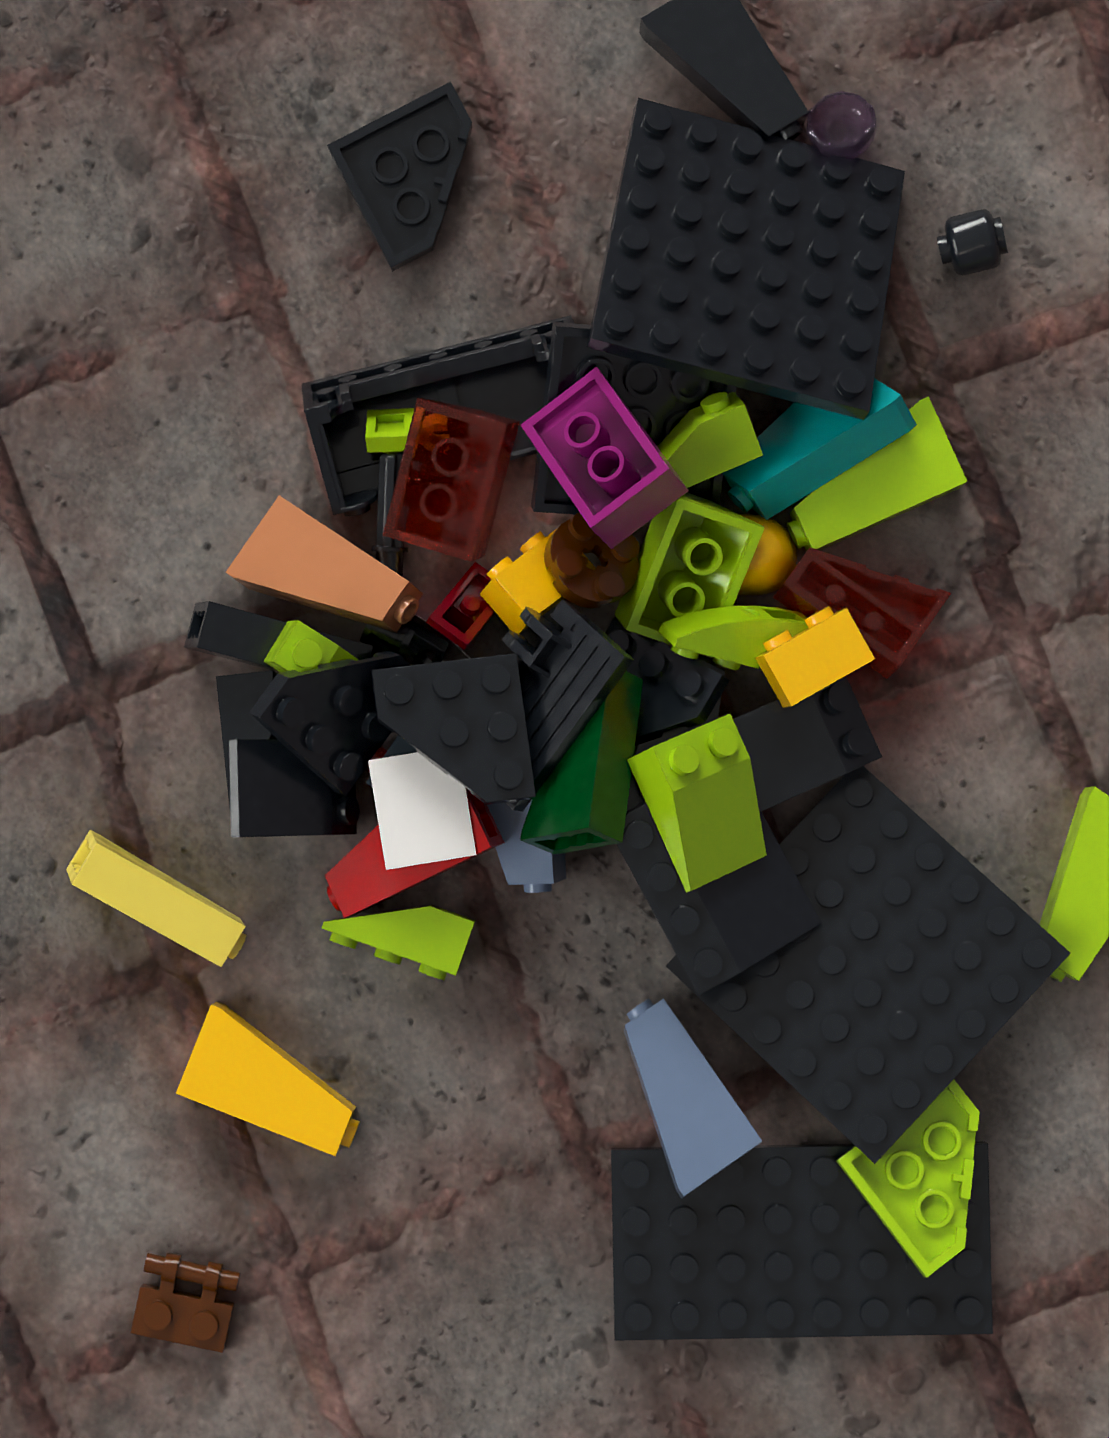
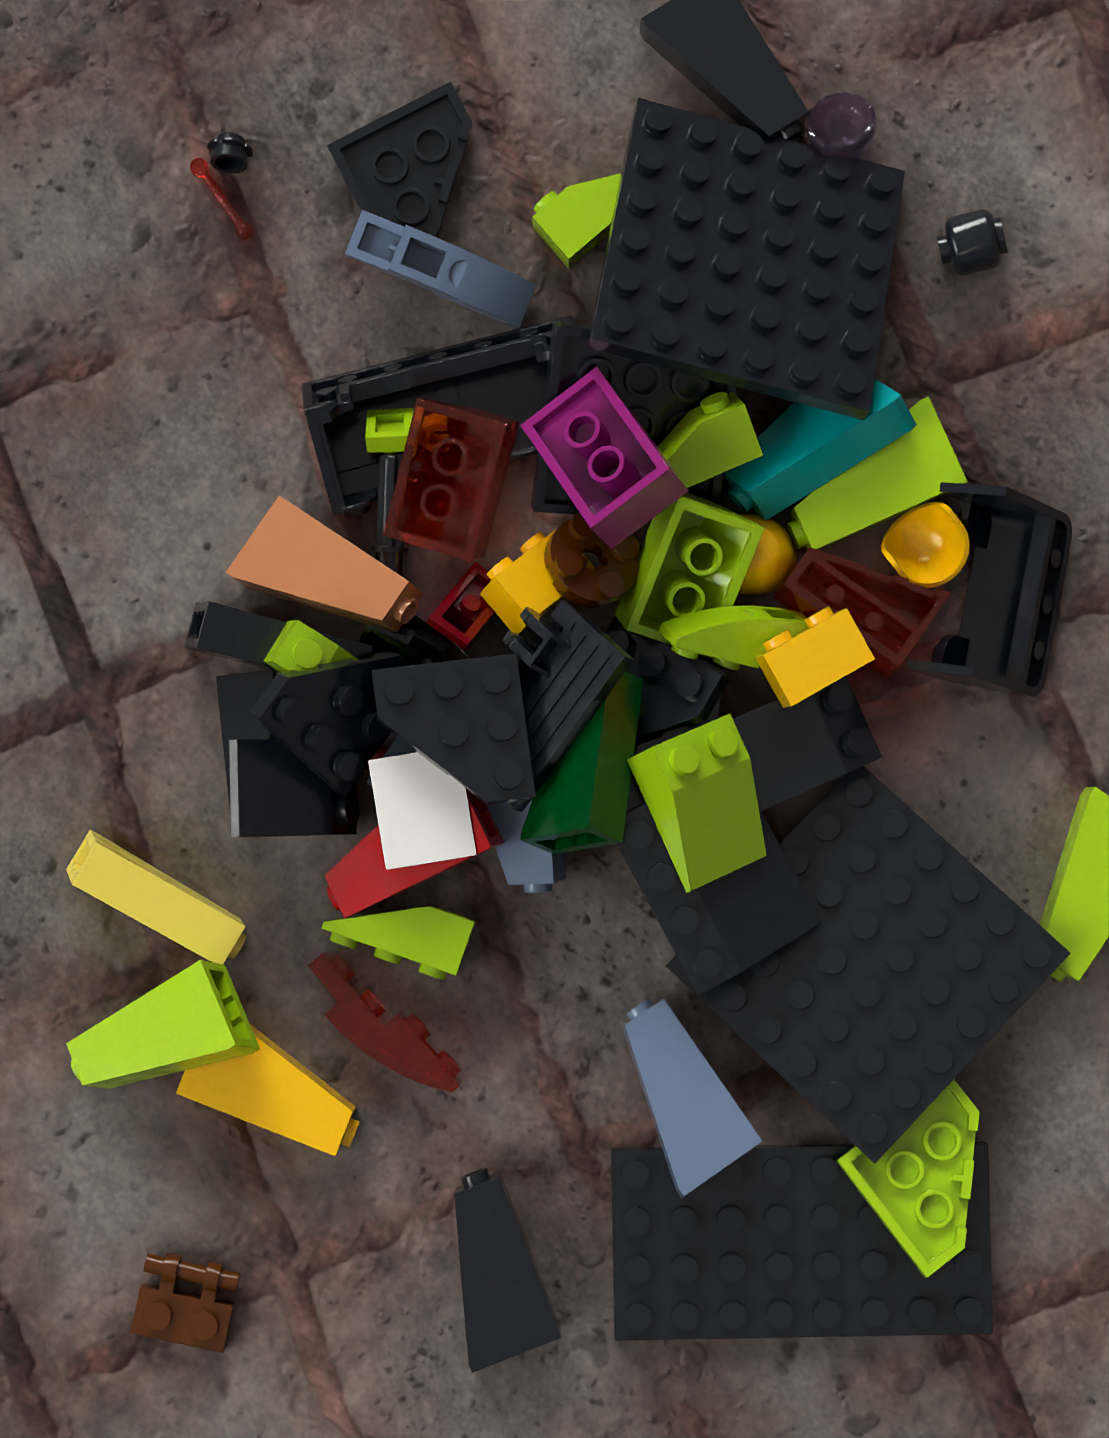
none -> lime slope [66,960,260,1089]
none -> clear red hinge [190,158,253,240]
none -> black plate [207,132,253,173]
none -> clear red slope [308,951,462,1092]
none -> sand blue slope [345,210,536,329]
none -> black slope [454,1168,561,1373]
none -> lime slope [532,173,621,269]
none -> yellow helmet [881,502,970,588]
none -> black windscreen [906,482,1072,697]

